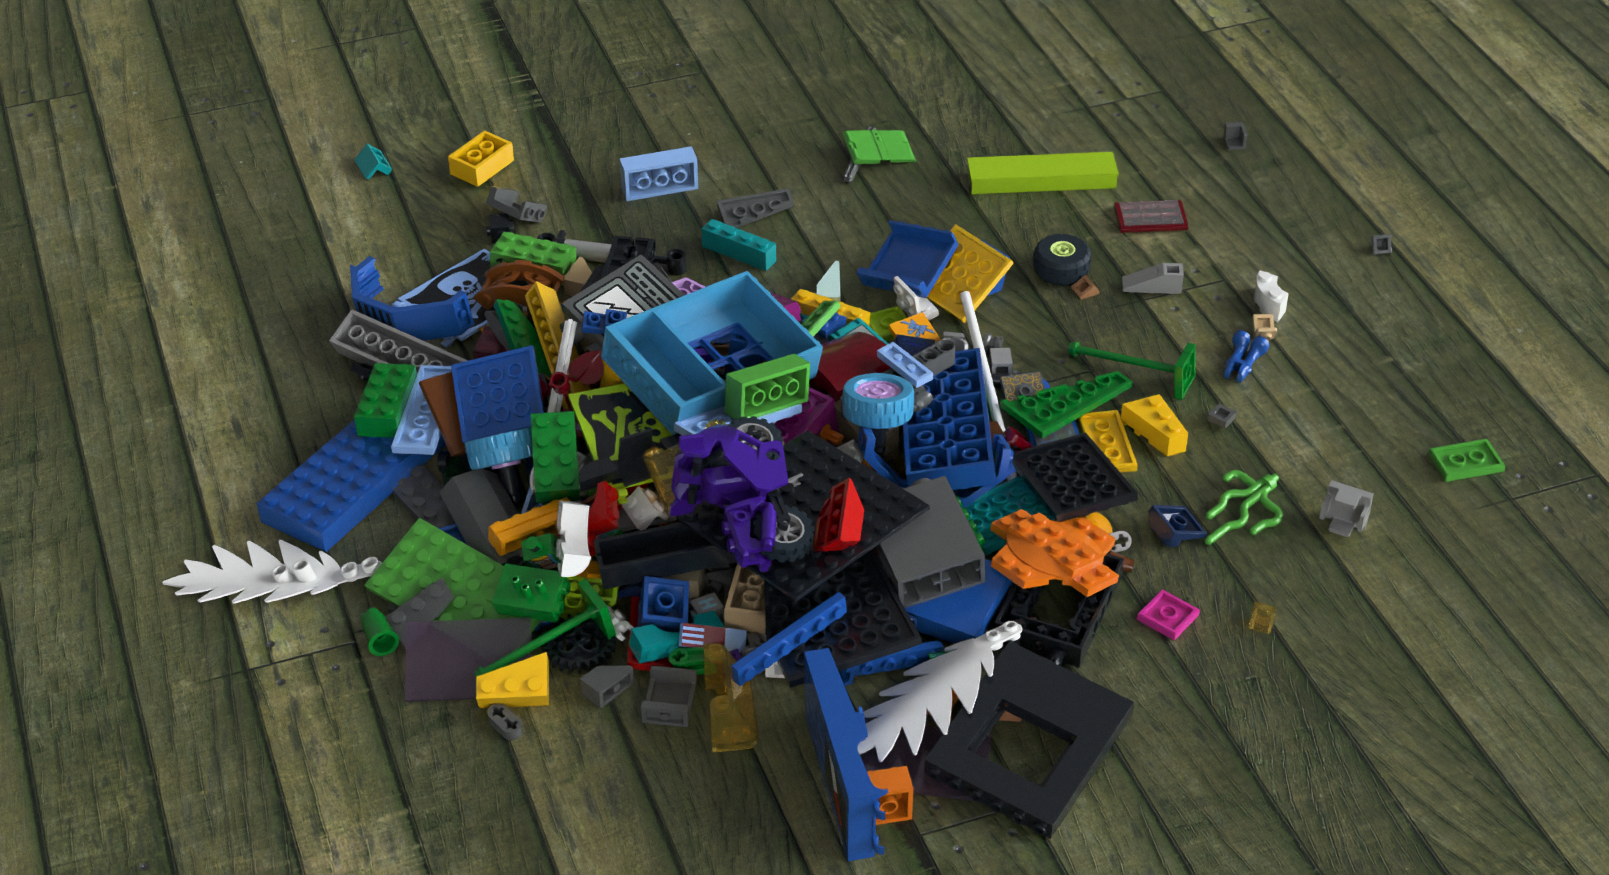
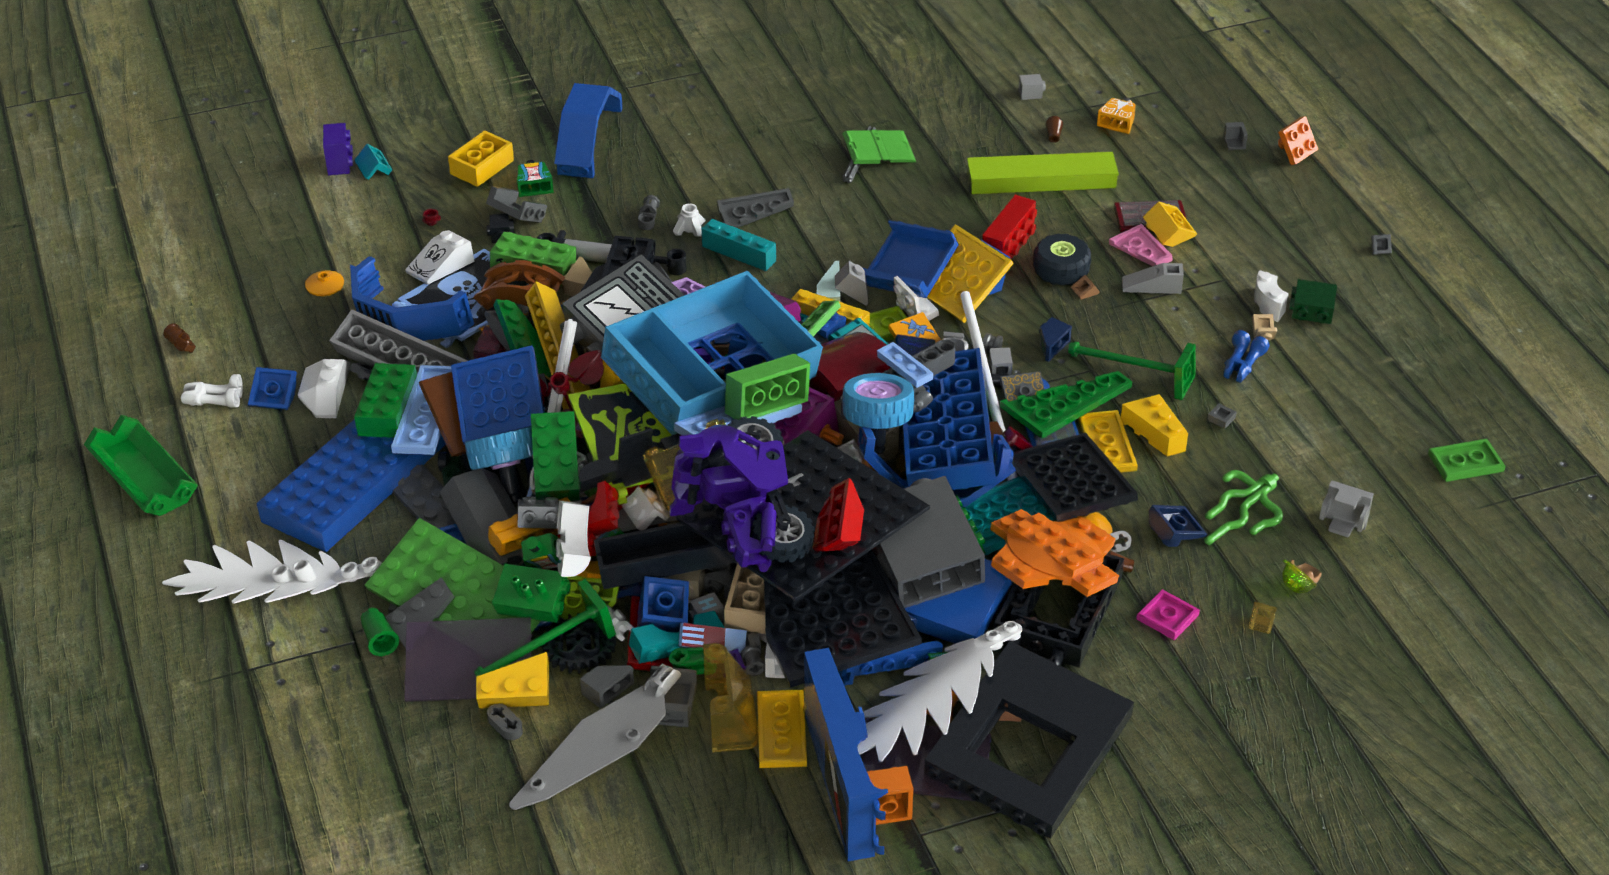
blue slope [582,309,627,334] -> none
light blue brick [620,146,698,201] -> none
blue plate [731,592,847,686] -> none
none -> green panel [84,415,198,516]
none -> reddish brown hinge [163,323,196,353]
none -> white piece [181,374,243,408]
none -> blue slope [248,367,297,410]
none -> white wedge [298,359,351,418]
none -> light orange dish [305,270,344,296]
none -> dark purple brick [323,123,353,176]
none -> white slope [405,230,475,285]
none -> dark red plate [422,209,441,226]
none -> light grey wing [509,663,681,810]
none -> green torso [517,160,554,197]
none -> dark grey bracket [517,497,559,529]
none -> blue panel [554,83,622,178]
none -> dark grey connector [638,195,660,230]
none -> white rock [673,204,706,237]
none -> yellow tile [757,690,807,768]
none -> light grey slope [835,261,868,306]
none -> red brick [982,194,1037,260]
none -> light grey brick [1018,74,1046,100]
none -> dark blue slope [1039,317,1072,362]
none -> reddish brown cone [1045,116,1063,143]
none -> light orange torso [1097,98,1136,134]
none -> bright pink wing [1109,224,1173,266]
none -> yellow slope [1143,201,1197,247]
none -> orange plate [1278,116,1318,165]
none -> clear neon green piece [1282,559,1321,593]
none -> dark green brick [1289,279,1337,324]

